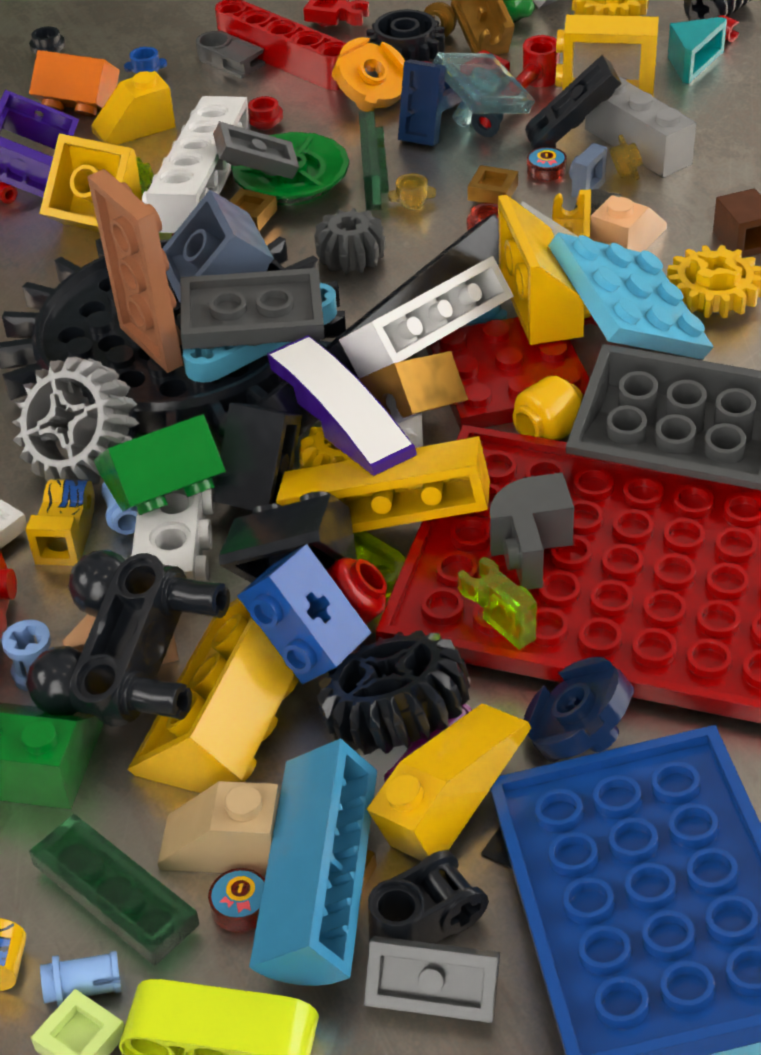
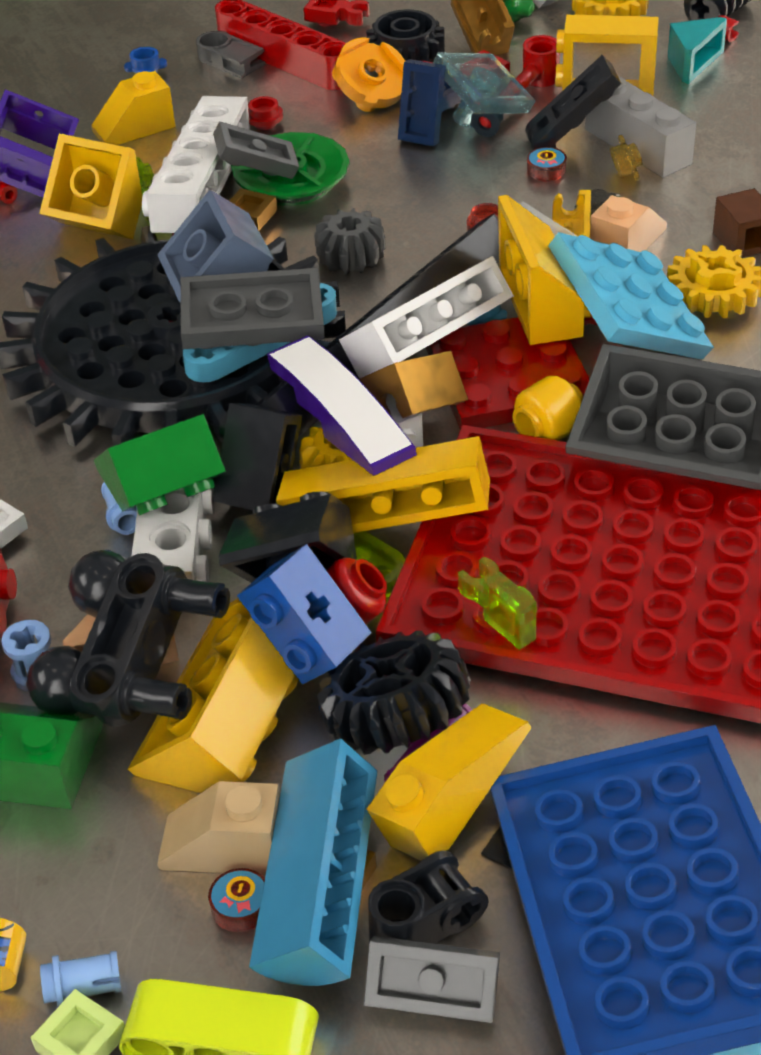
light grey gear [11,357,140,485] -> none
yellow leg [25,479,95,566] -> none
black plate [29,26,65,54] -> none
orange brick [29,50,120,117] -> none
clear green plate [29,814,200,966] -> none
nougat plate [87,169,183,373] -> none
clear green plate [359,111,389,211] -> none
clear yellow plate [388,173,436,210] -> none
pearl gold plate [424,2,457,37] -> none
pearl gold plate [467,165,519,206] -> none
dark grey brick [490,472,574,590] -> none
dark blue plate [523,657,634,762] -> none
sand blue plate [569,143,607,198] -> none

